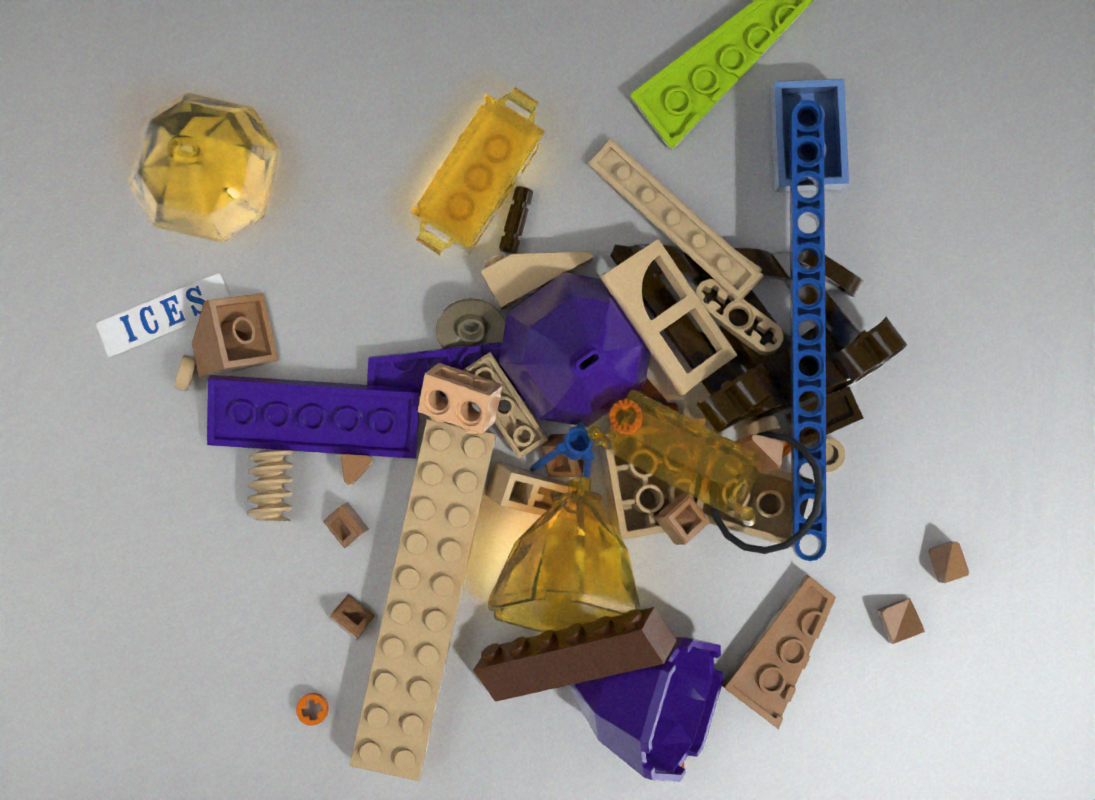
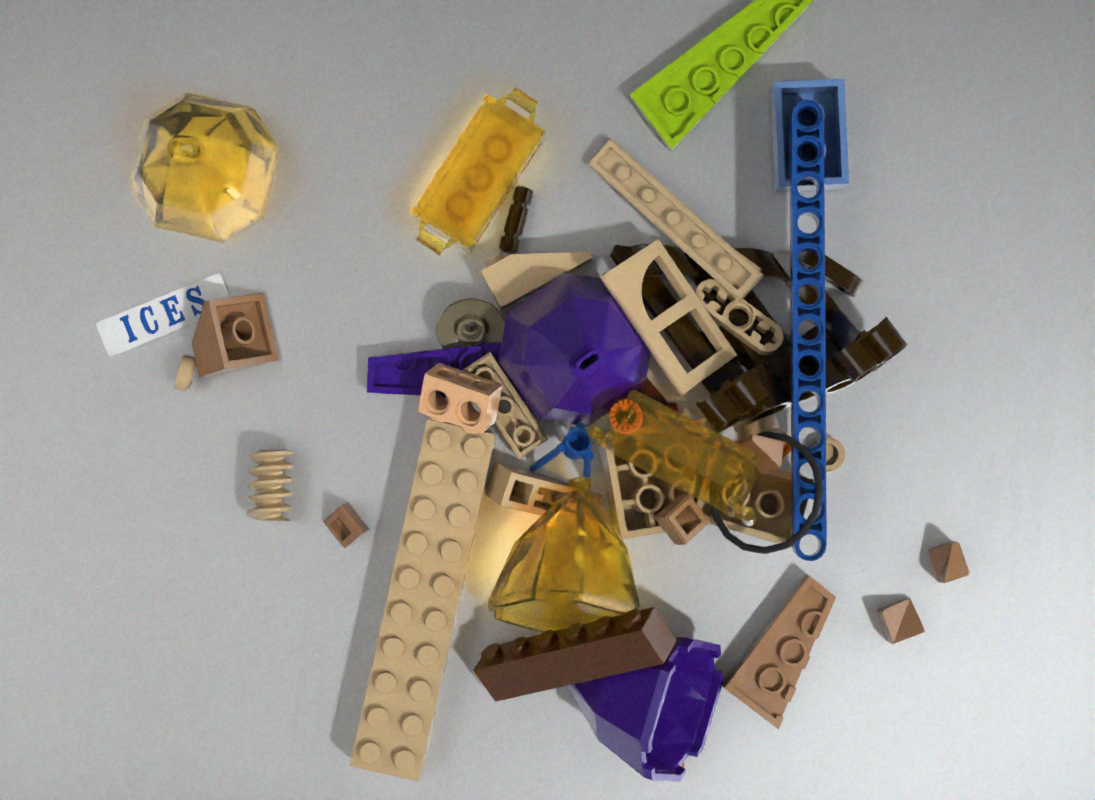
dark purple plate [207,375,420,459] -> none
orange bush [296,693,329,726] -> none
medium nougat slope [329,595,375,640] -> none
medium nougat slope [341,454,374,485] -> none
medium nougat slope [541,434,584,477] -> none
dark brown plate [785,386,864,445] -> none

